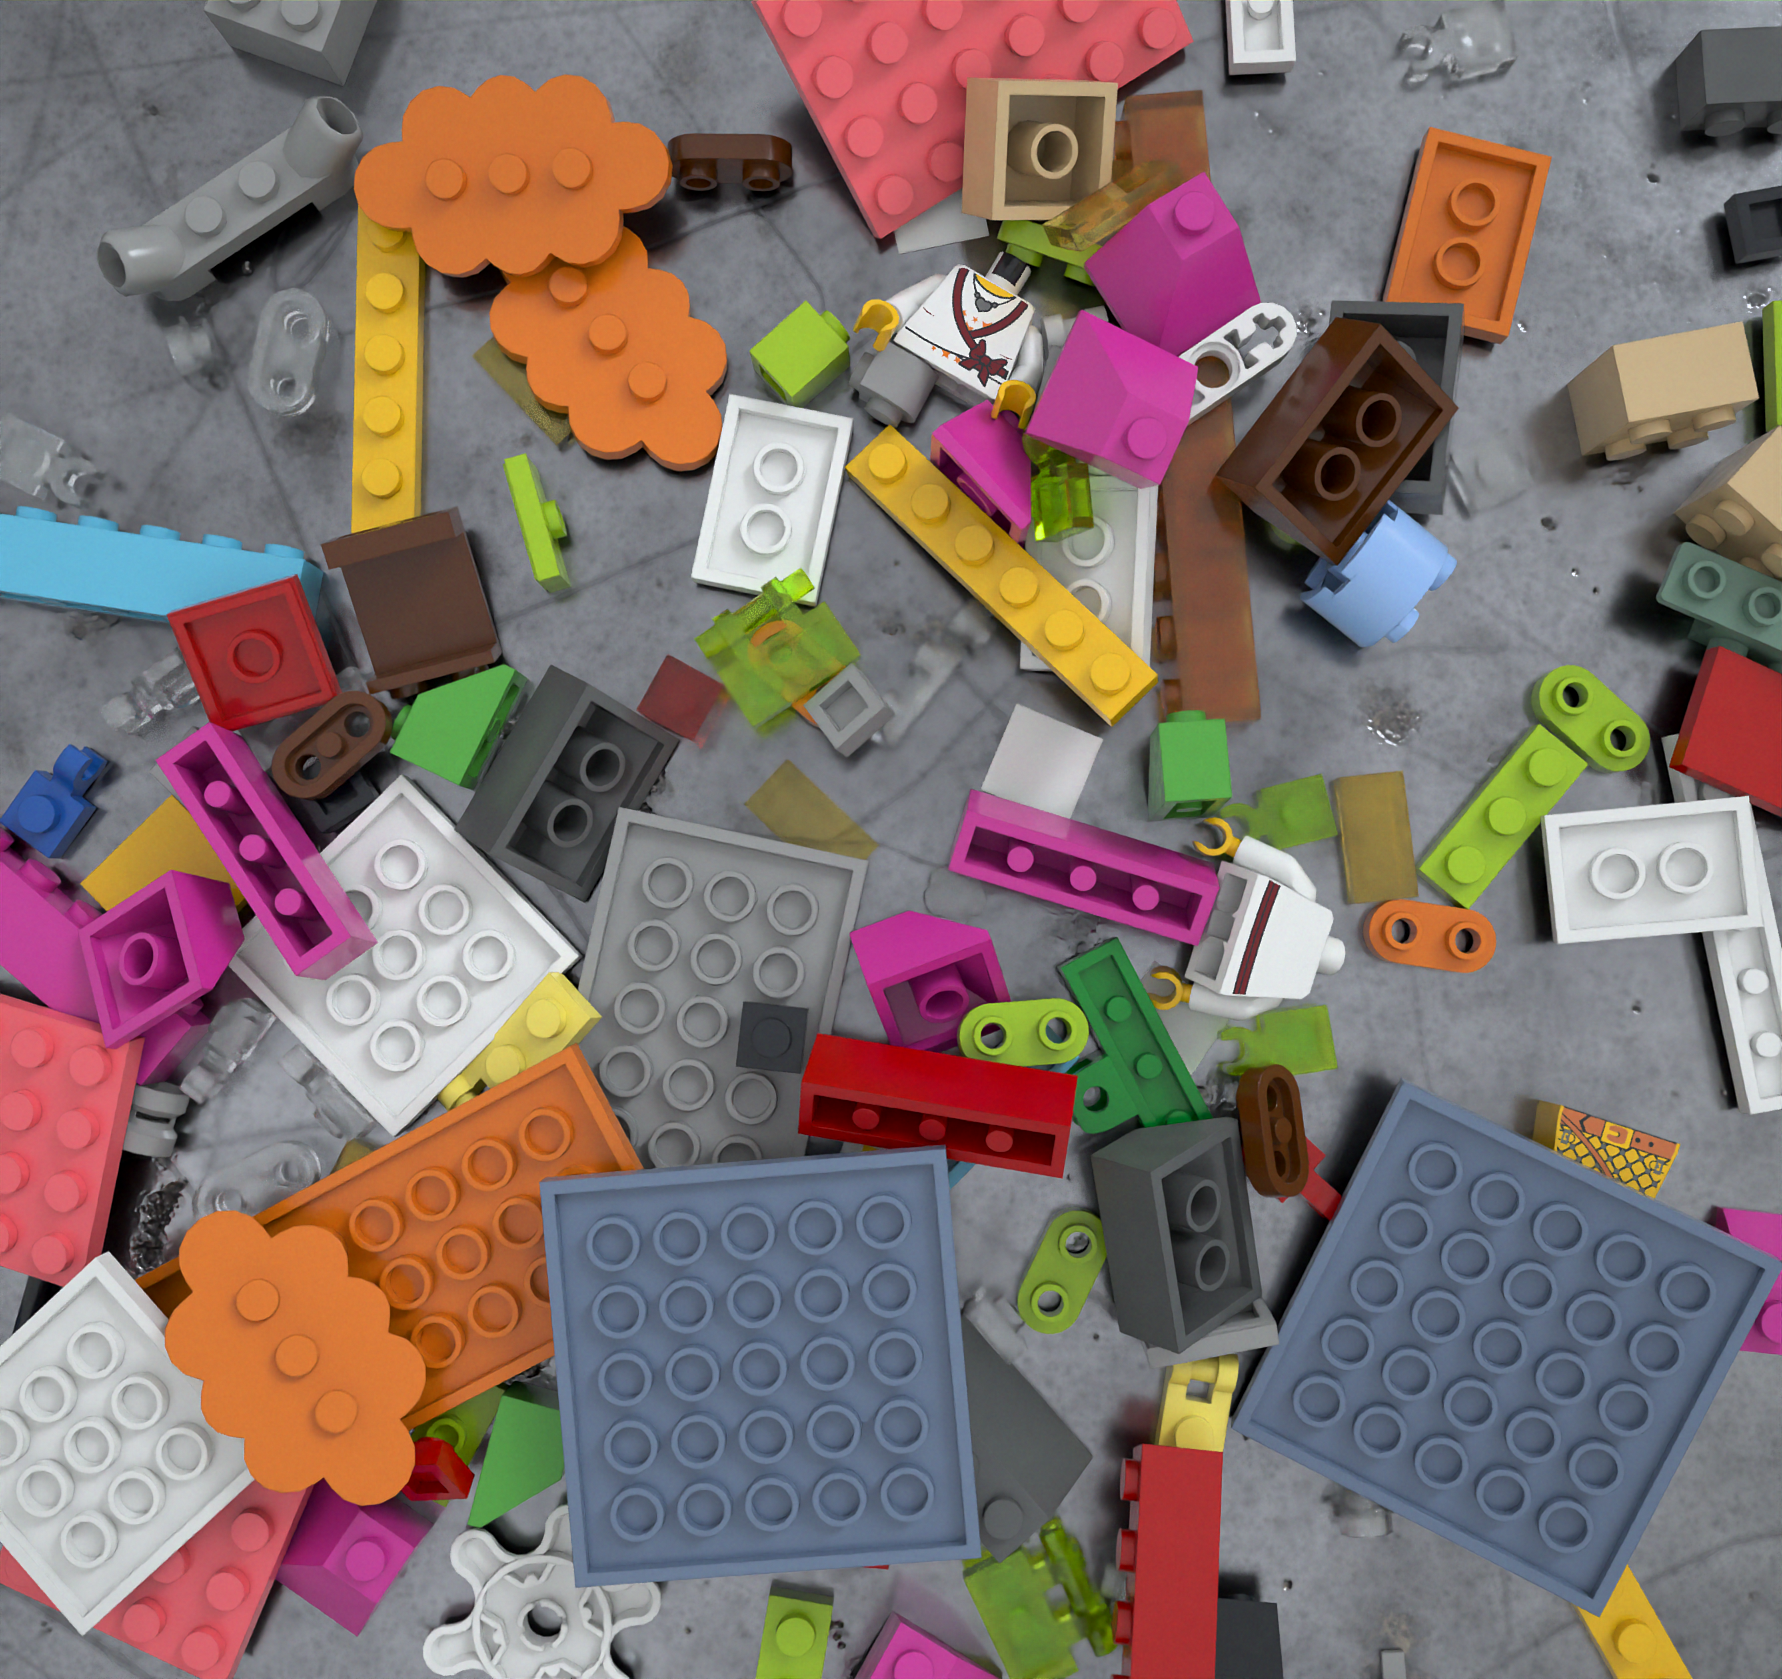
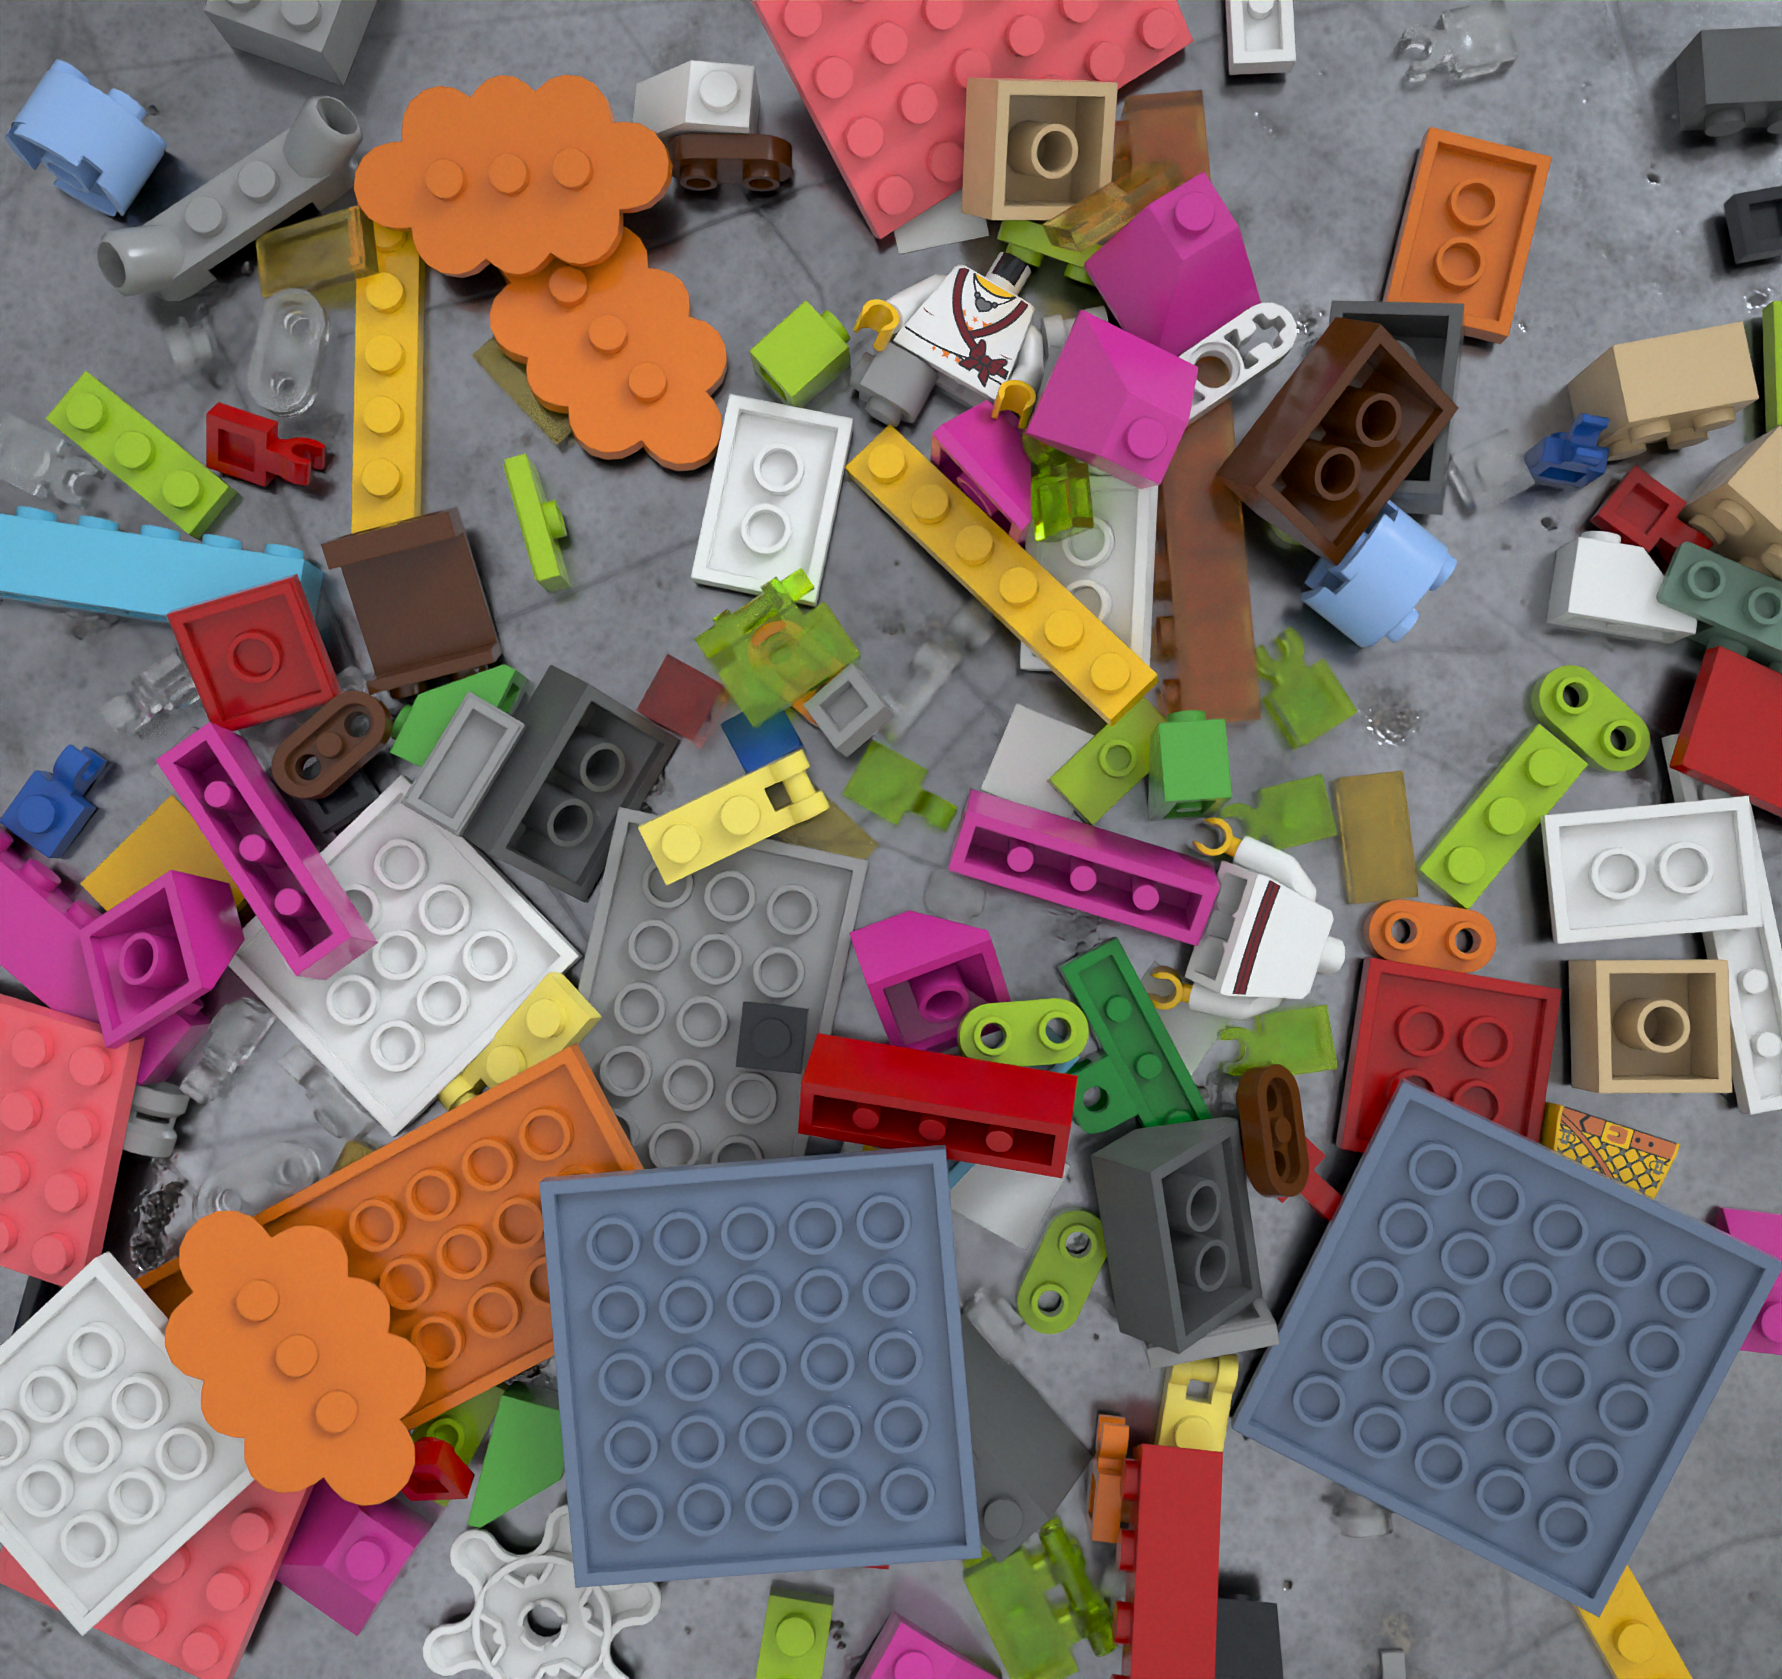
none -> light blue brick [5,59,167,216]
none -> lime plate [45,370,237,540]
none -> red plate [206,402,325,487]
none -> clear yellow tile [256,205,379,303]
none -> light grey tile [401,691,528,837]
none -> white slope [633,60,760,148]
none -> light yellow plate [638,749,830,886]
none -> blue slope [720,694,806,774]
none -> clear neon green plate [842,739,958,833]
none -> white sticker [950,1163,1071,1250]
none -> lime plate [1047,697,1167,826]
none -> orange plate [1085,1414,1130,1544]
none -> clear neon green plate [1251,627,1358,748]
none -> red plate [1336,957,1562,1153]
none -> blue plate [1521,413,1609,488]
none -> white slope [1546,531,1697,644]
none -> tan brick [1568,959,1732,1093]
none -> red plate [1590,465,1713,564]

